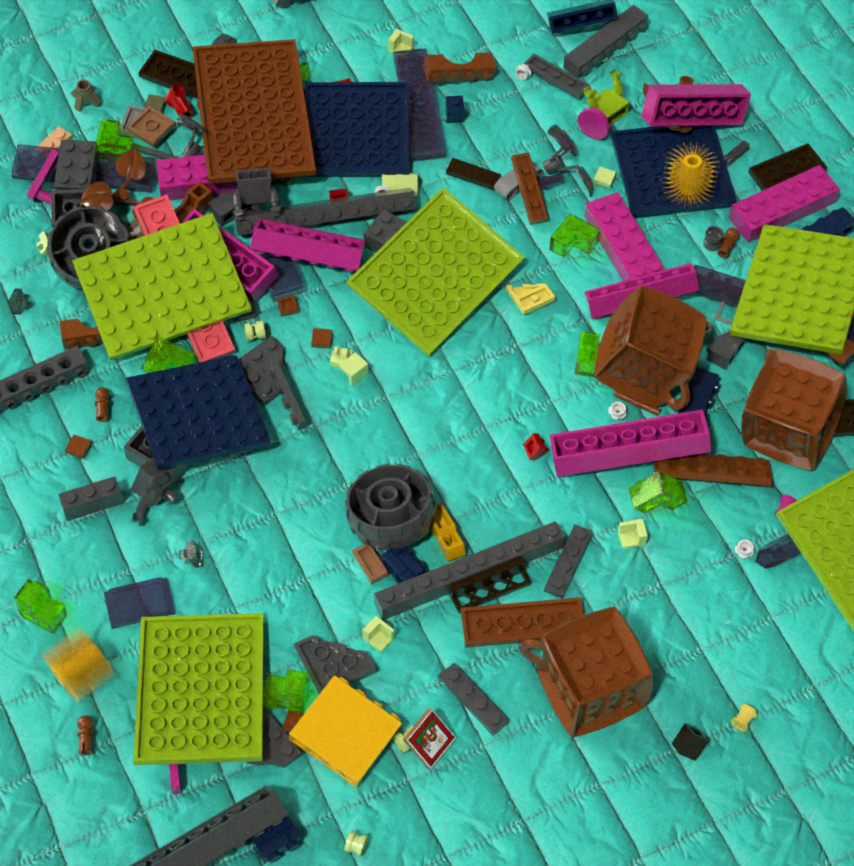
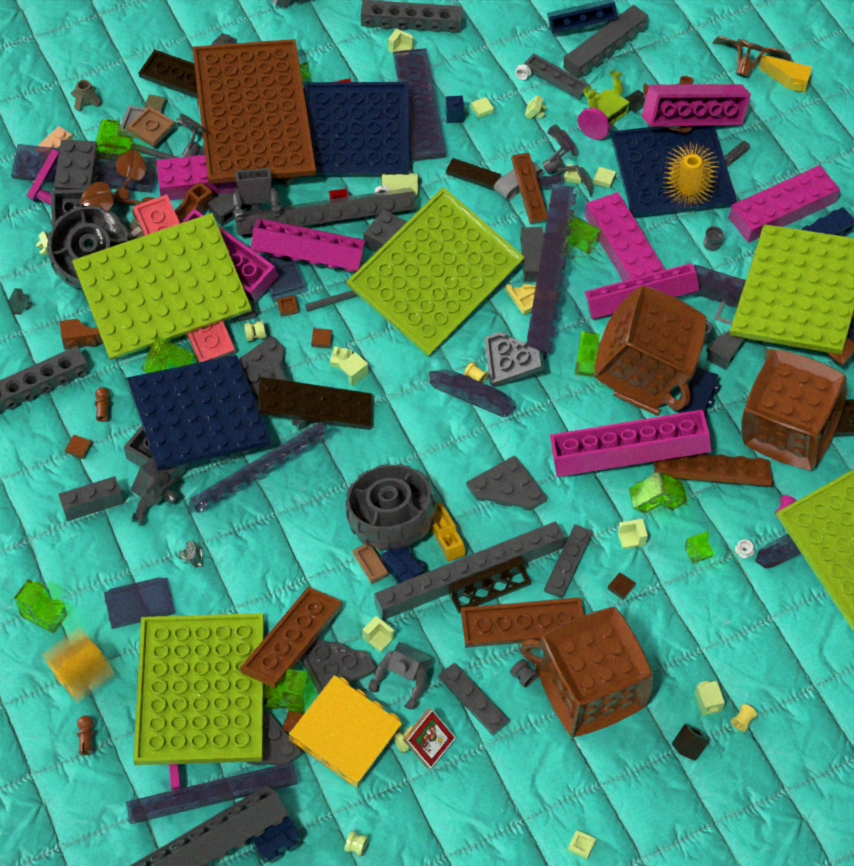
red piece [164,84,194,117] -> none
dark orange arch [423,52,496,82] -> none
red tile [523,433,549,460] -> none
white plate [608,402,627,420] -> none
dark orange pin [717,227,740,258] -> none
dark brown plate [748,143,827,191] -> none
none -> plate [126,762,298,825]
none -> plate [187,421,327,513]
none -> dark orange plate [240,587,343,689]
none -> dark brown plate [258,377,372,430]
none -> dark grey bar [305,290,358,311]
none -> dark grey brick [361,0,463,33]
none -> dark grey torso [368,642,434,710]
none -> brick [429,369,516,417]
none -> light yellow bush [464,362,489,386]
none -> dark grey plate [466,455,547,511]
none -> yellowish green tile [471,97,494,118]
none -> plate [484,332,544,387]
none -> dark grey wheel [510,659,538,688]
none -> dark grey brick [520,227,550,282]
none -> yellowish green tile [525,95,547,119]
none -> clear purple brick [526,183,577,359]
none -> yellowish green tile [563,164,585,184]
none -> yellowish green tile [567,830,596,860]
none -> reddish brown tile [607,572,636,600]
none -> clear smoke tile [624,89,646,113]
none -> clear neon green panel [684,531,714,564]
none -> yellowish green brick [694,681,725,716]
none -> dark orange plant [712,36,791,77]
none -> yellow slope [759,55,812,93]

